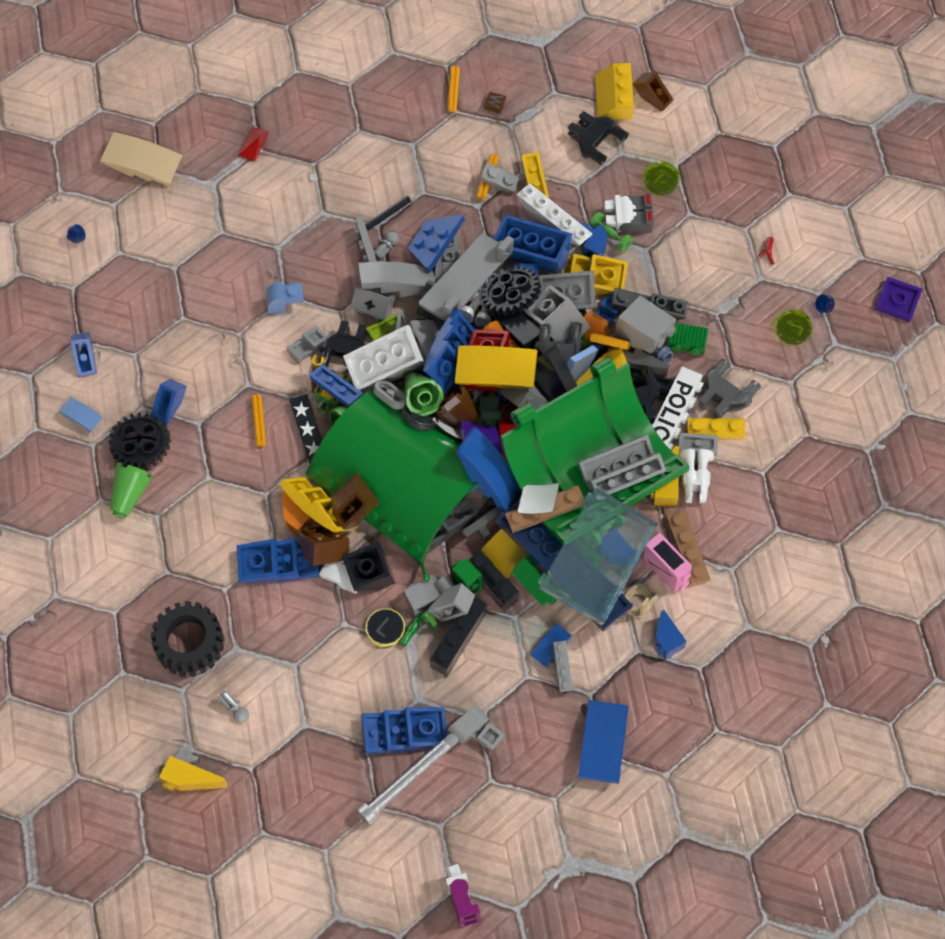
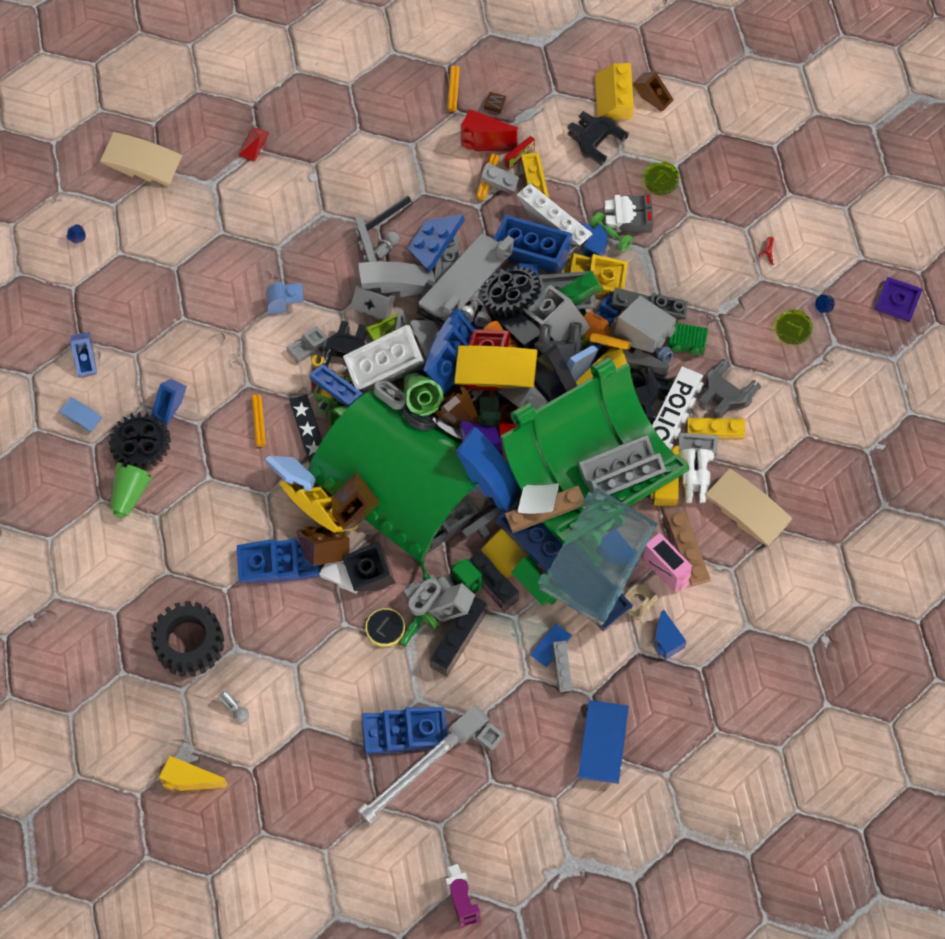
orange slope [282,491,315,535] -> none
none -> light blue tile [265,456,316,492]
none -> light grey plate [409,579,441,615]
none -> red slope [461,109,519,152]
none -> red tile [505,136,535,170]
none -> green brick [559,271,603,305]
none -> tan slope [706,468,792,547]

